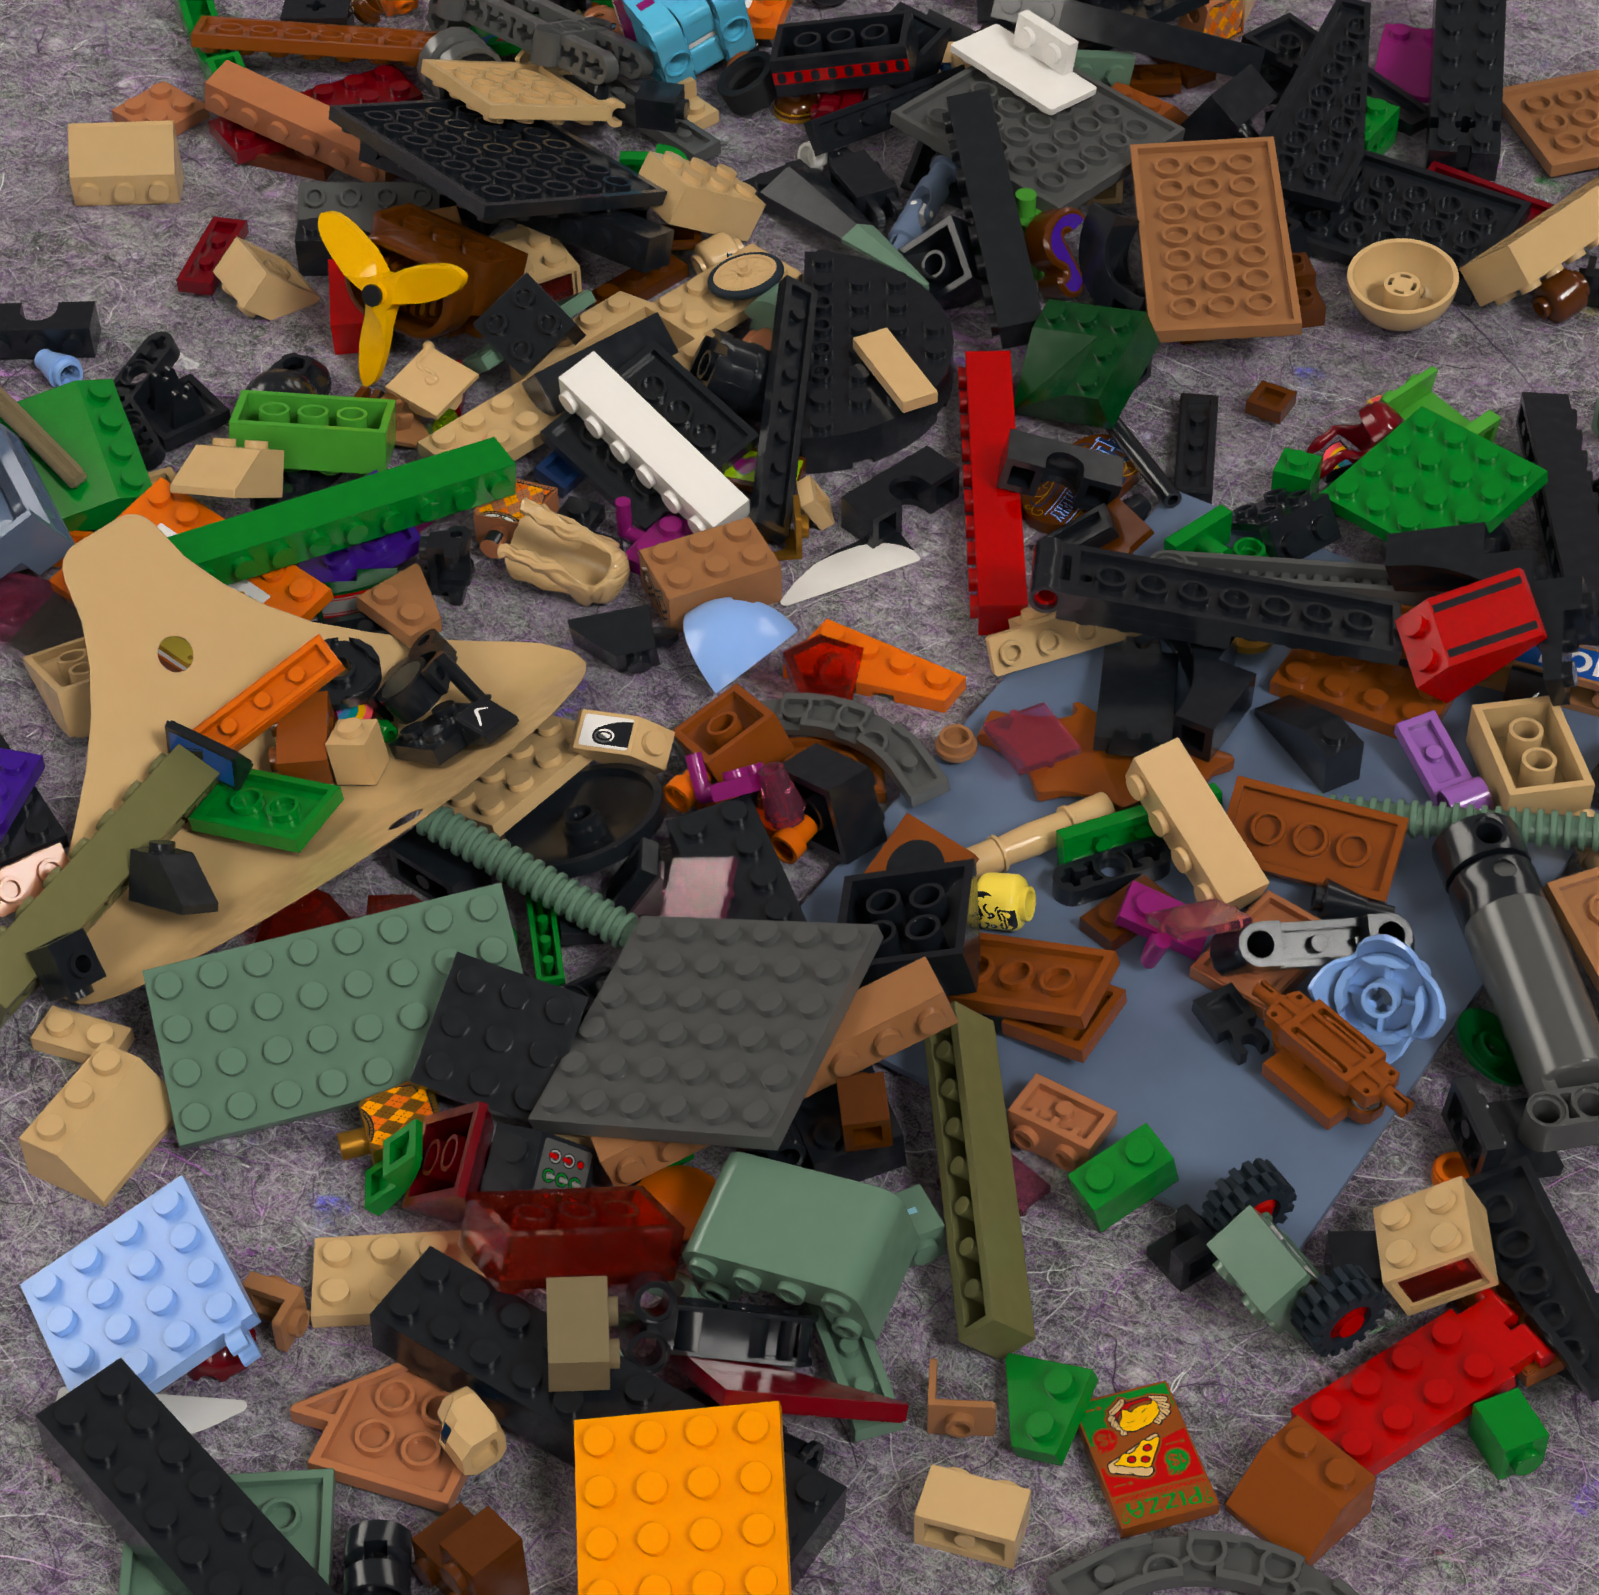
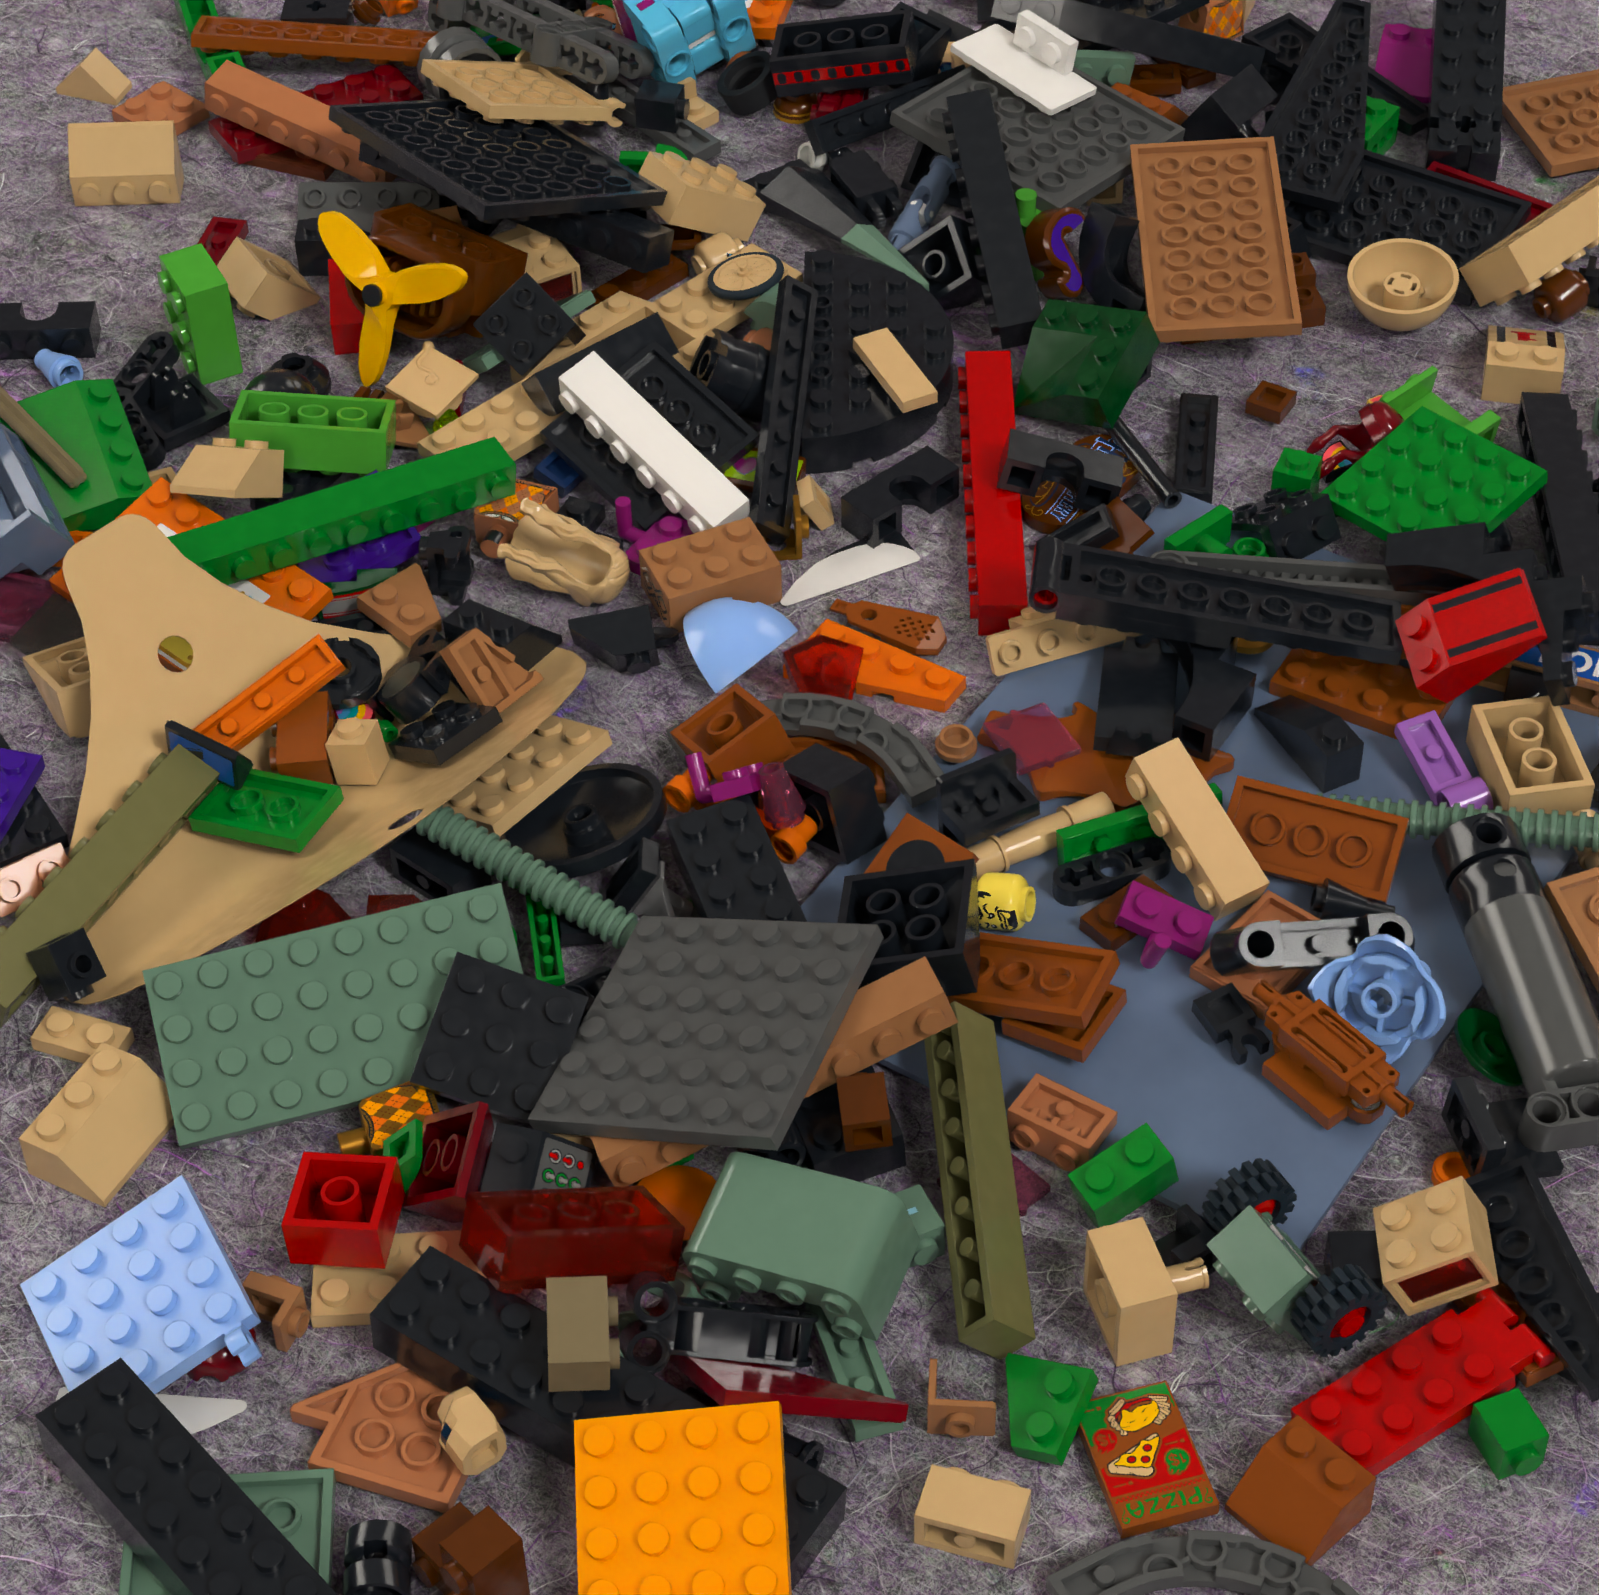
black slope [128,840,219,915] -> none
black slope [454,698,519,745] -> none
tan slope [569,709,675,775] -> none
clear pink piece [660,856,738,919] -> none
clear pink piece [1145,898,1252,942] -> none
none -> tan slope [56,47,132,106]
none -> bright green brick [157,243,243,385]
none -> red brick [281,1152,405,1269]
none -> medium nougat wing [439,628,544,714]
none -> black slope [442,599,563,671]
none -> dark orange piece [829,599,947,655]
none -> black bracket [936,748,1040,846]
none -> tan brick [1083,1217,1209,1367]
none -> tan slope [1481,325,1565,404]

